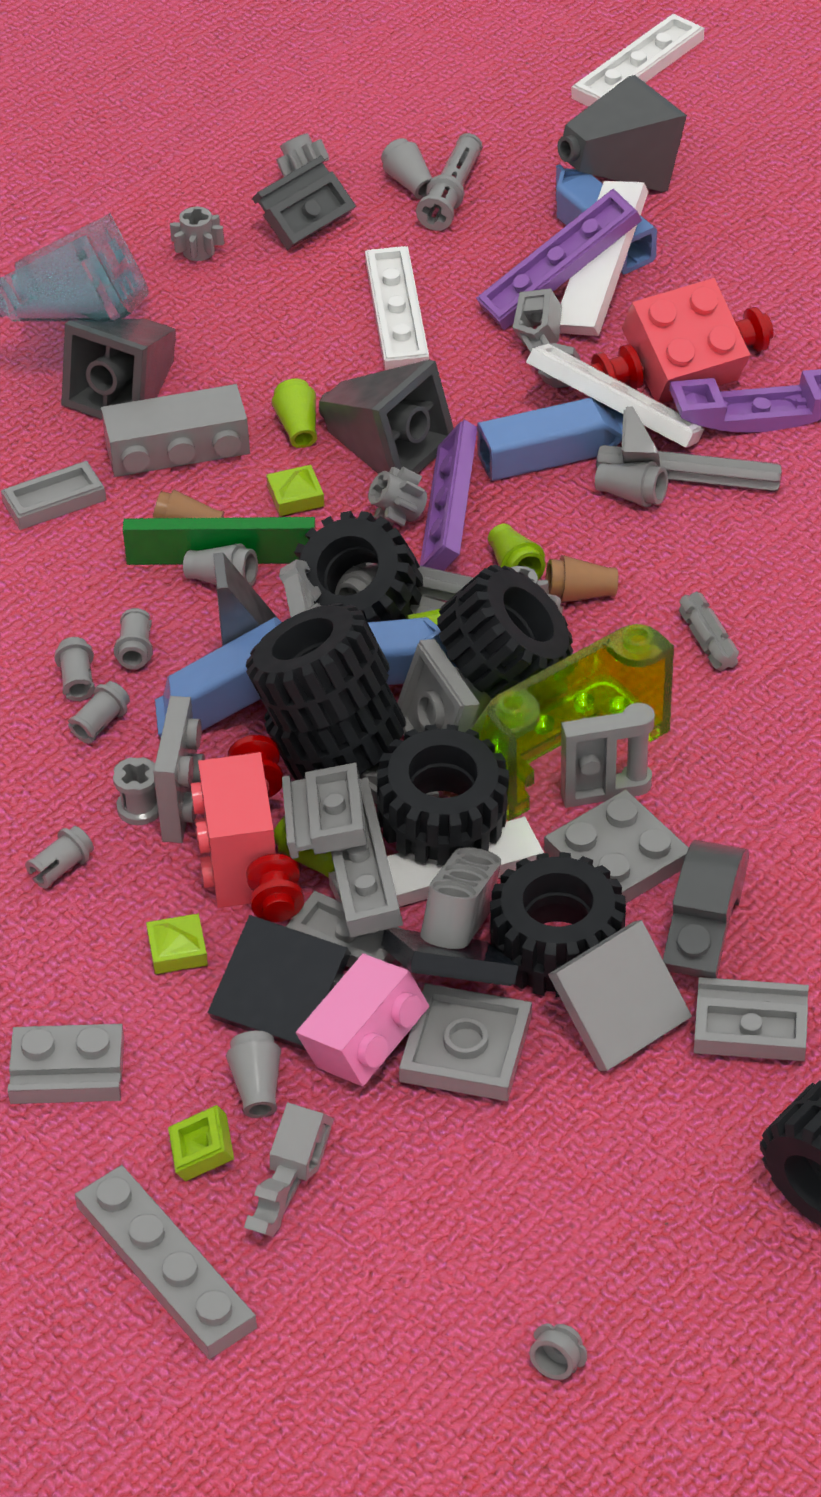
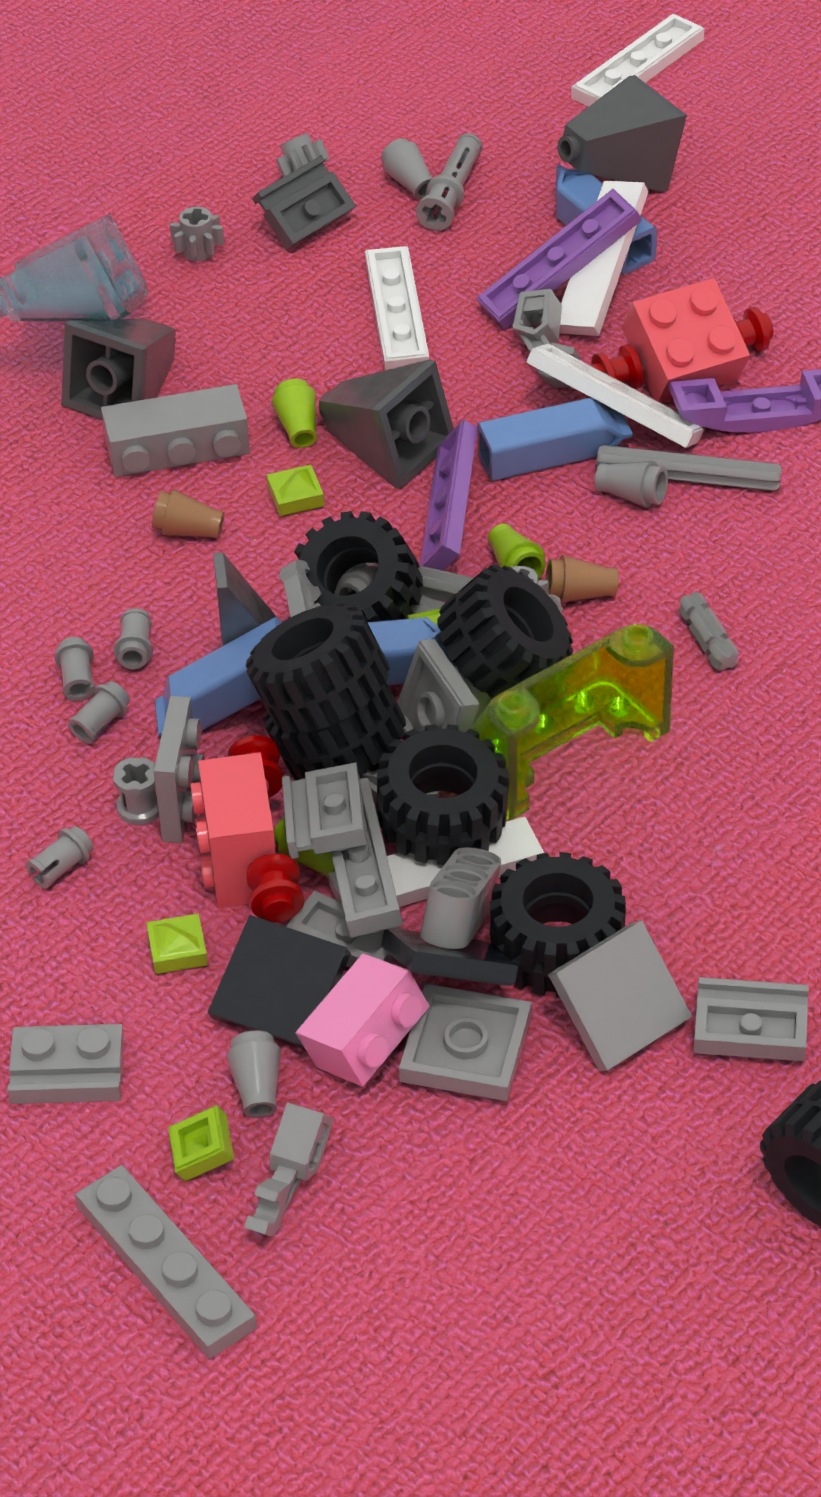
light grey tile [1,461,106,530] -> none
green tile [123,517,316,565] -> none
light grey cone [183,543,258,587] -> none
light grey gear [368,467,427,527] -> none
light grey plate [529,1323,588,1380] -> none
light grey plate [544,789,689,903] -> none
light grey plate [561,703,655,808] -> none
light grey slope [622,407,660,466] -> none
dark grey arch [663,840,749,978] -> none

